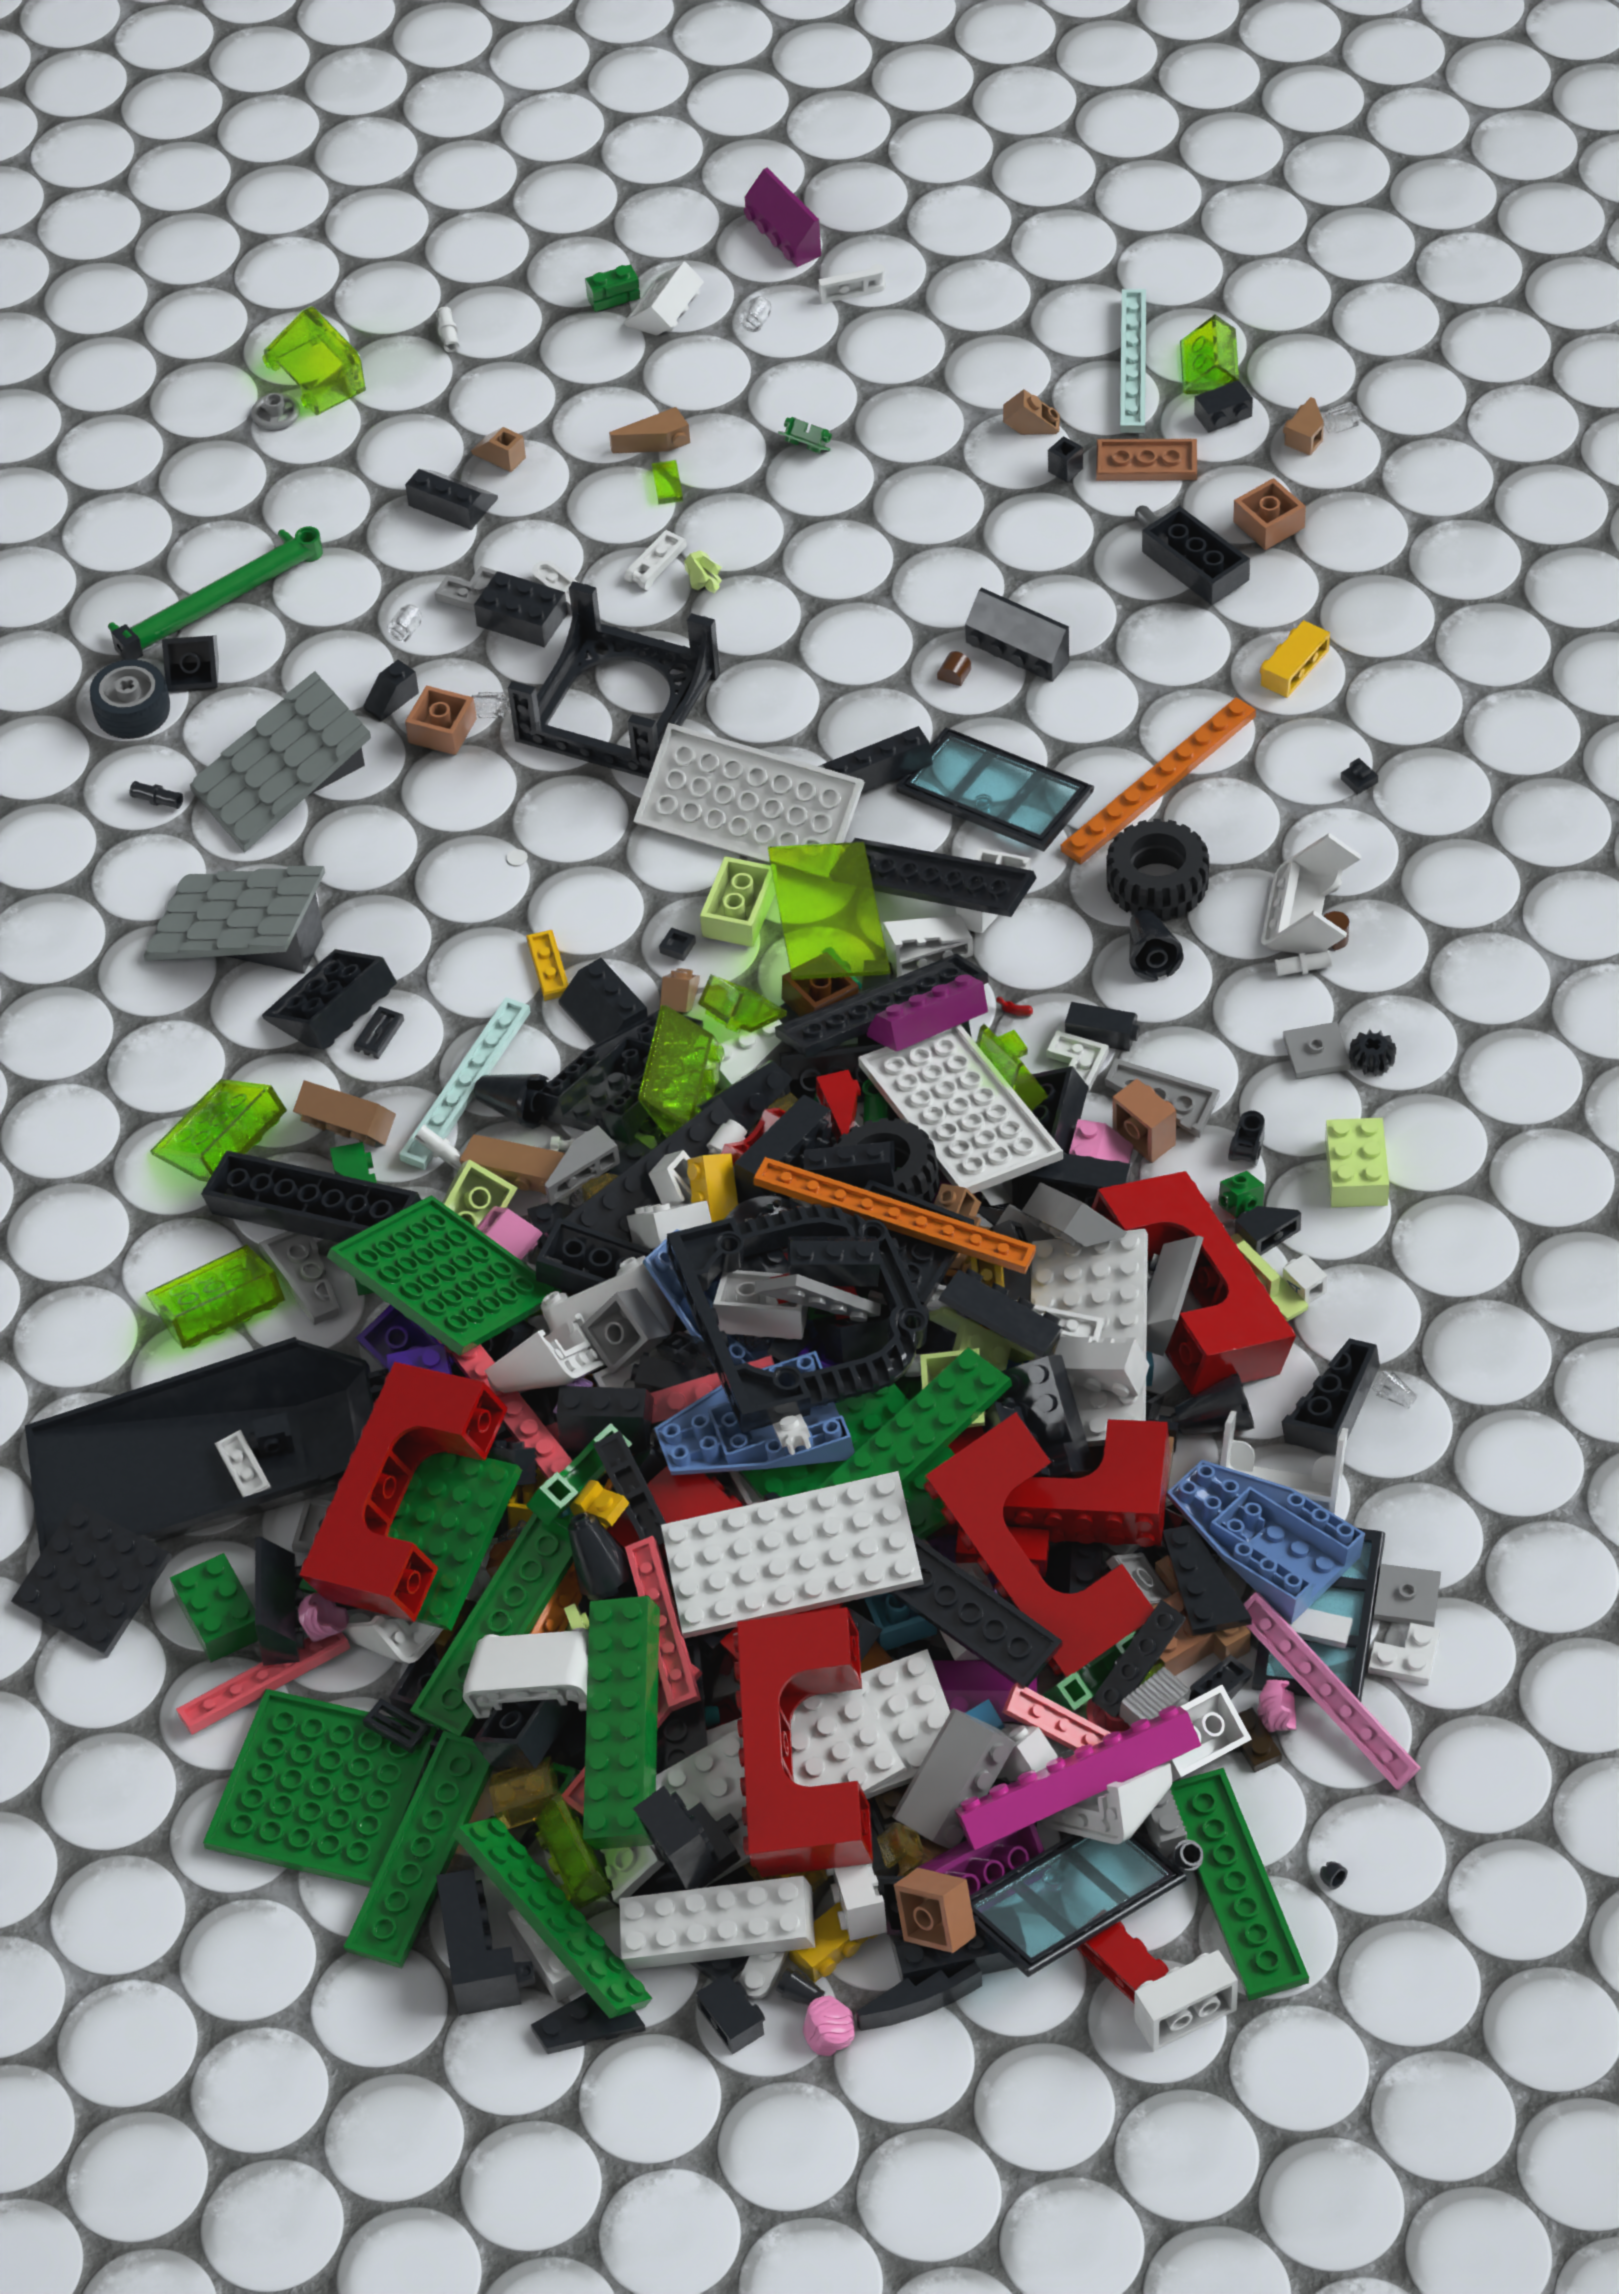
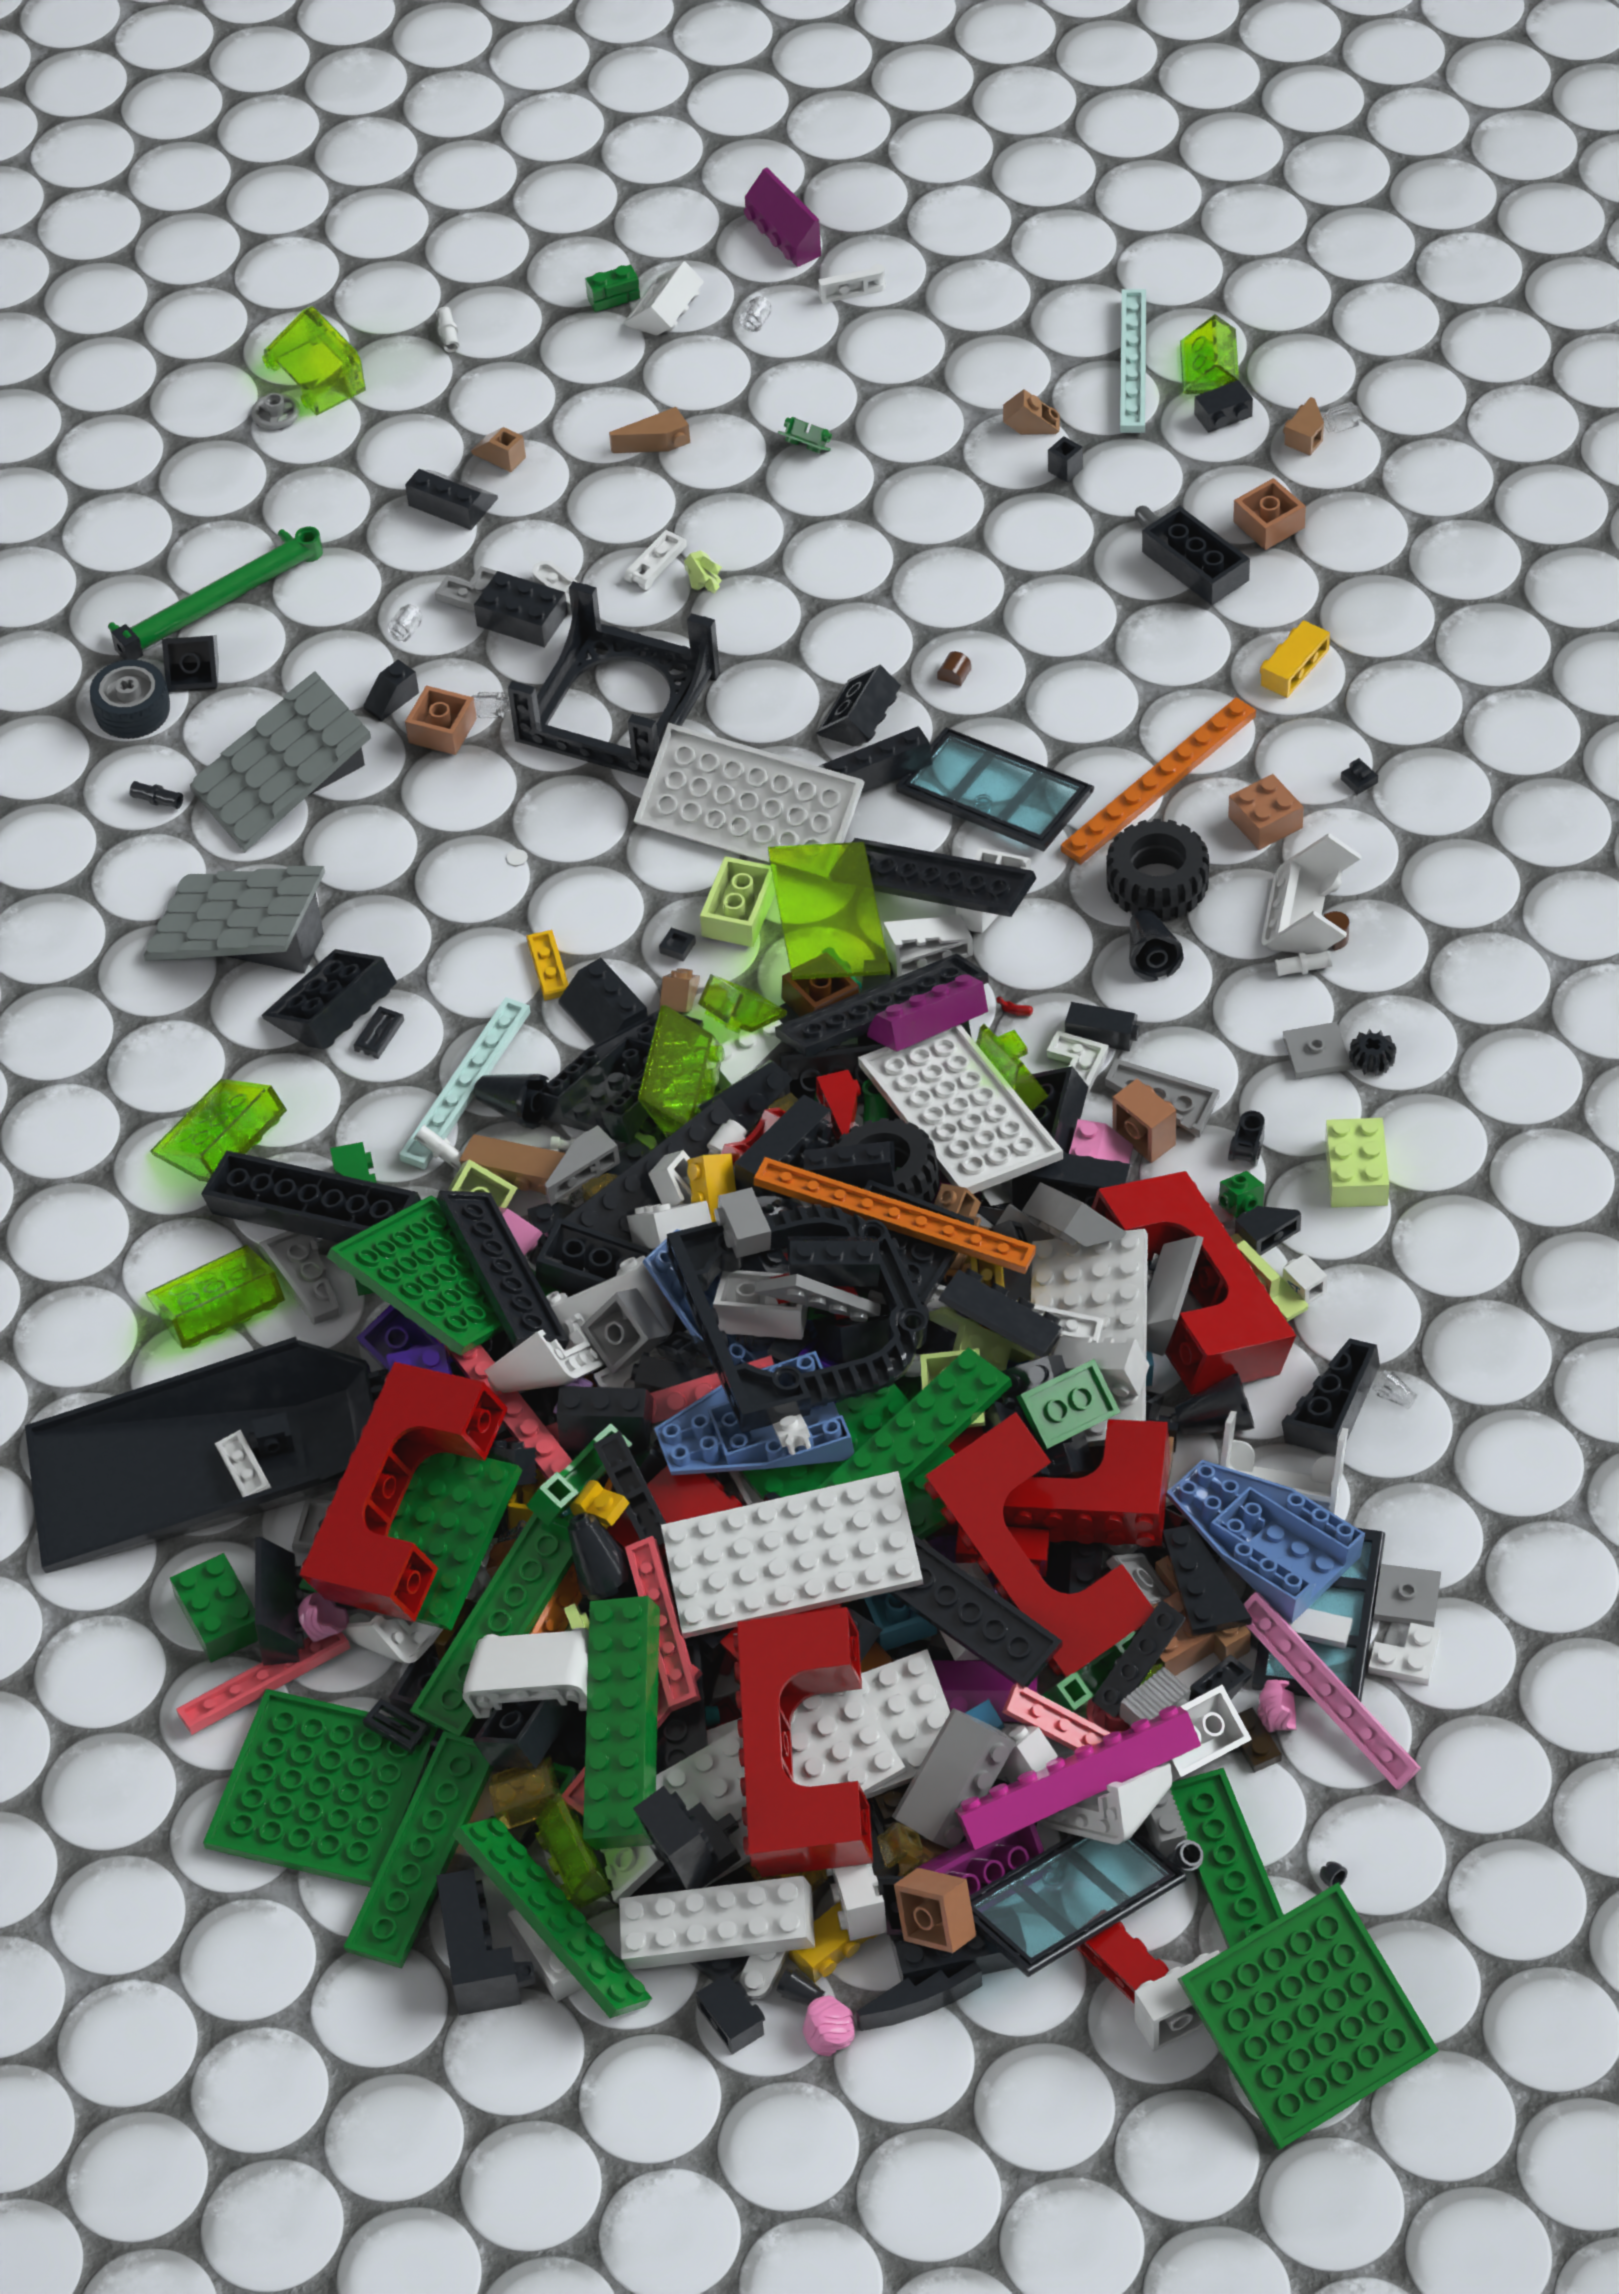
black plate [11,1501,172,1657] -> none
medium nougat brick [293,1080,396,1147] -> none
black wing [531,1992,646,2054] -> none
clear neon green tile [652,460,683,504] -> none
slope [965,587,1069,682] -> none
nougat tile [1096,439,1197,481] -> none
none -> black plate [436,1190,569,1349]
none -> light grey brick [714,1187,771,1258]
none -> black slope [816,664,901,746]
none -> plate [1017,1359,1121,1451]
none -> green plate [1177,1883,1439,2150]
none -> nougat brick [1228,774,1304,850]

